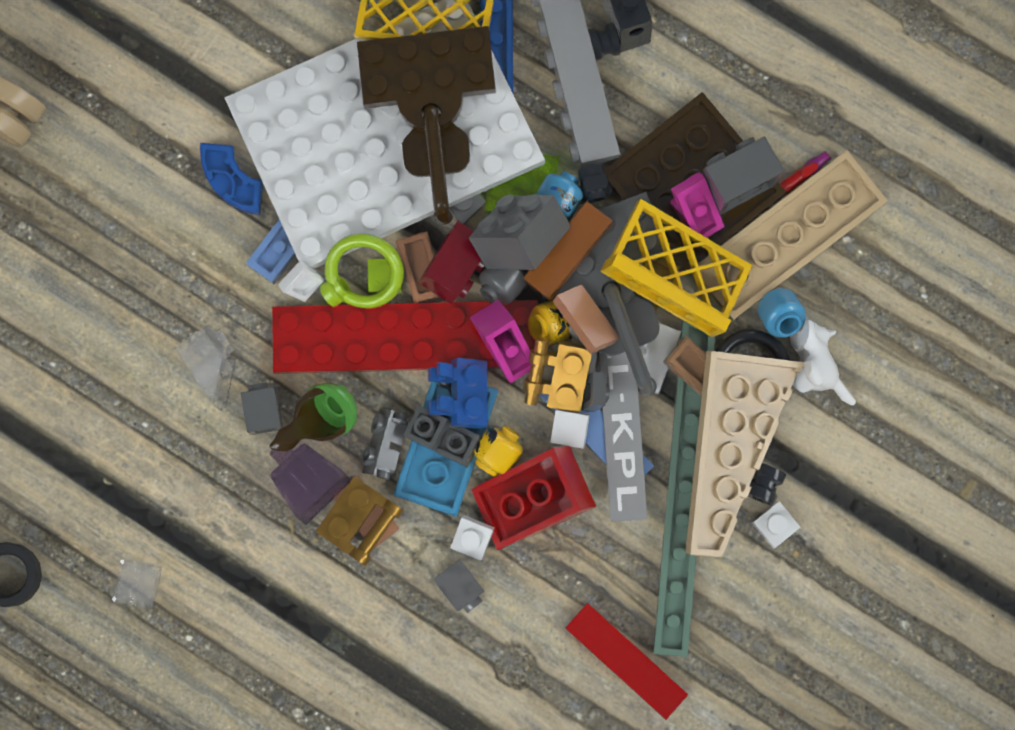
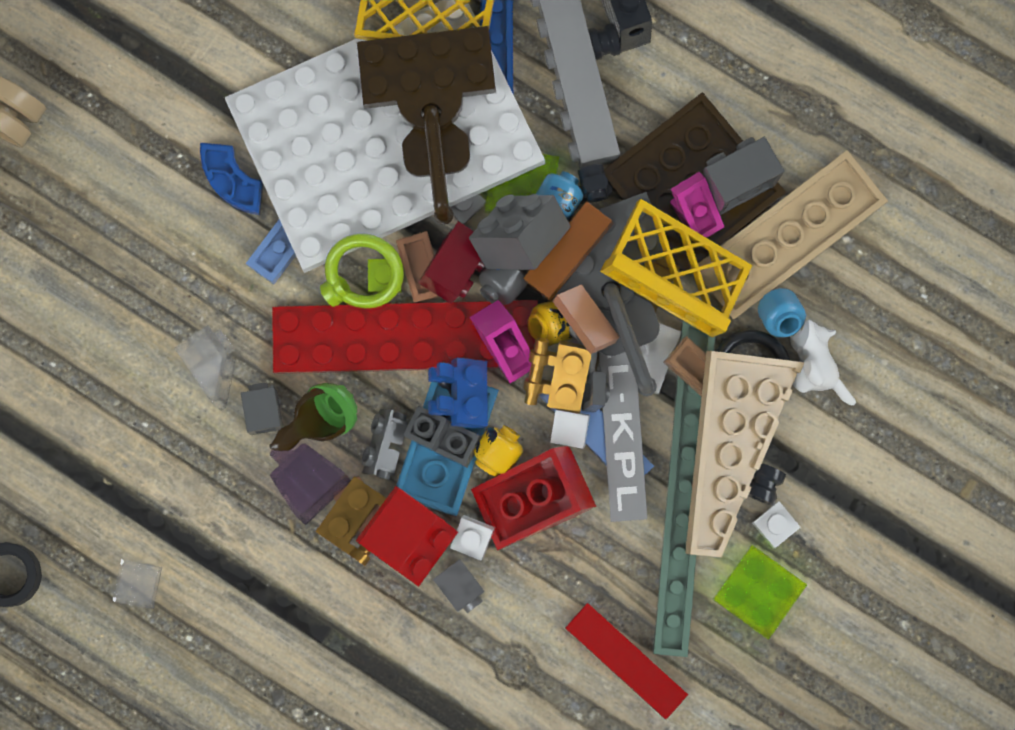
white tile [278,261,326,302] -> none
red piece [779,151,831,195] -> none
none -> red slope [356,486,458,587]
none -> clear neon green plate [712,545,807,640]

